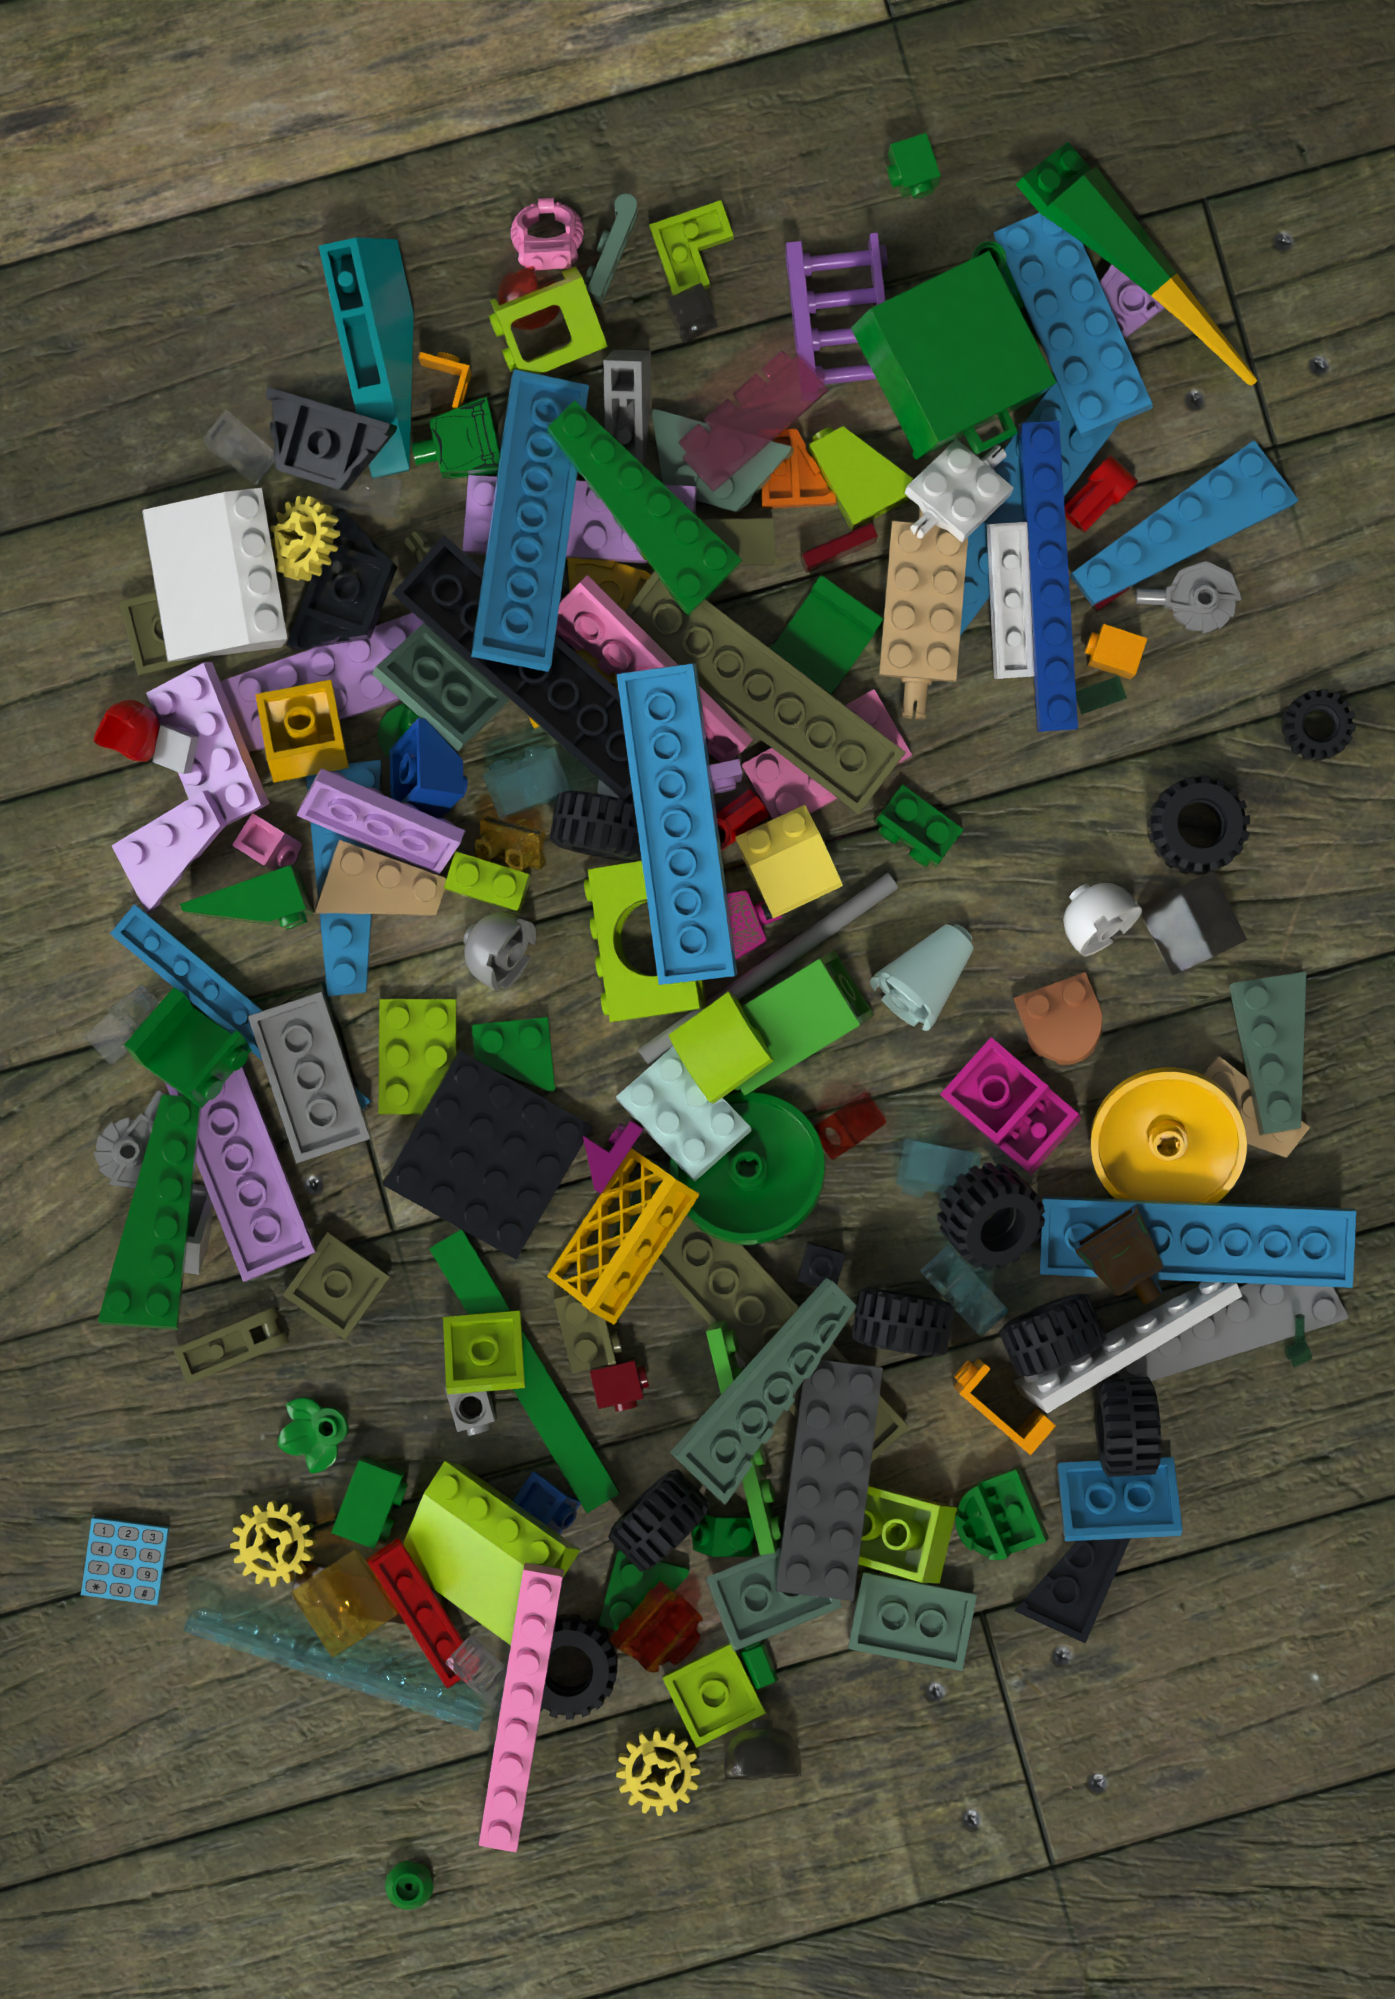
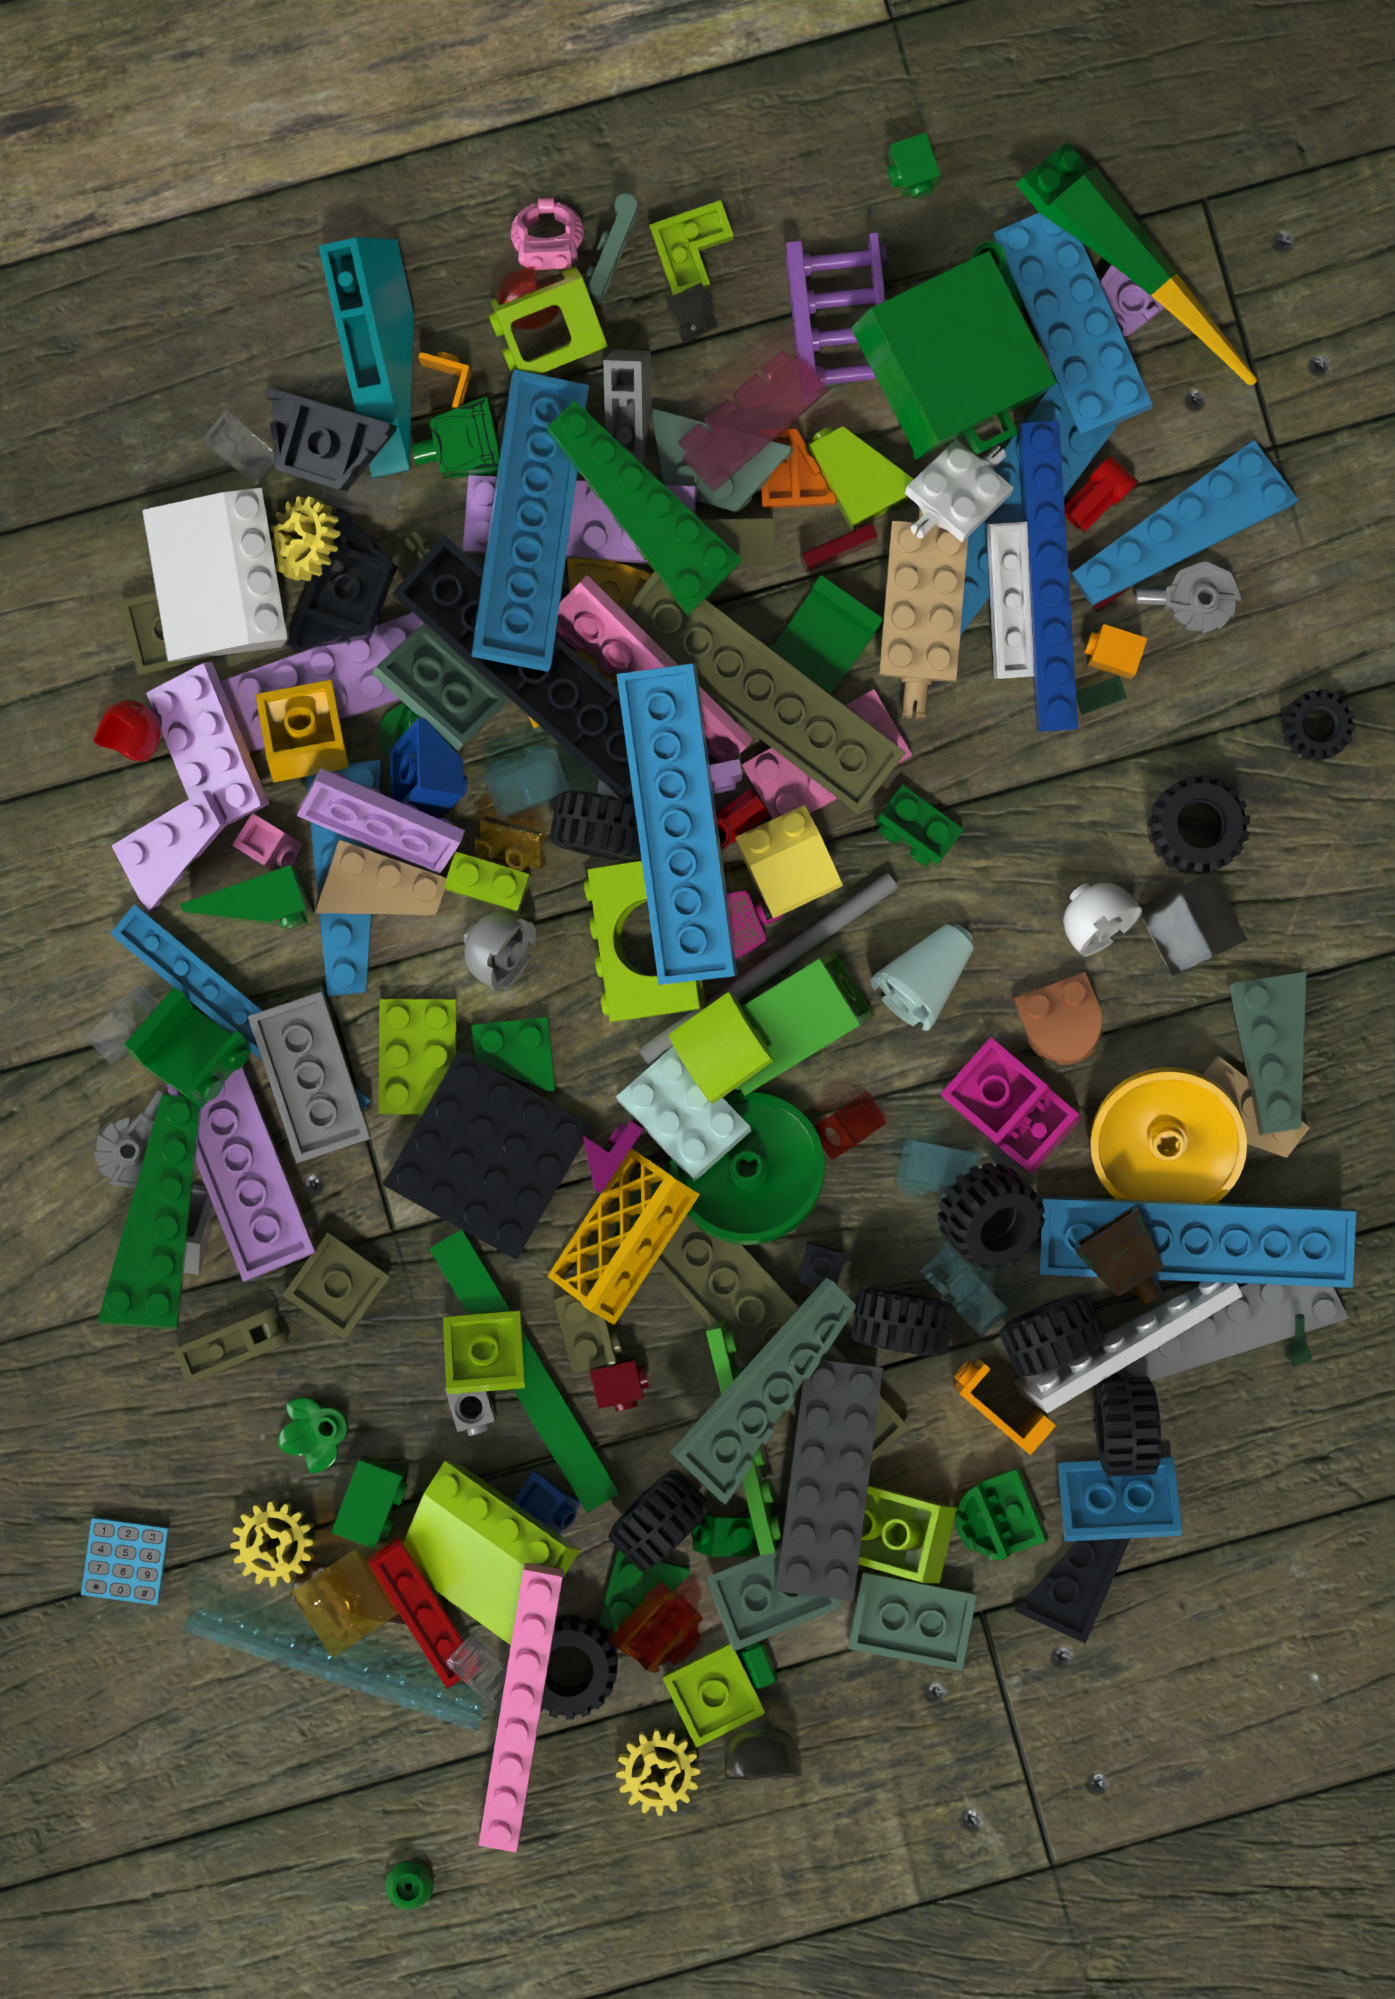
light grey tile [152,724,199,774] -> none

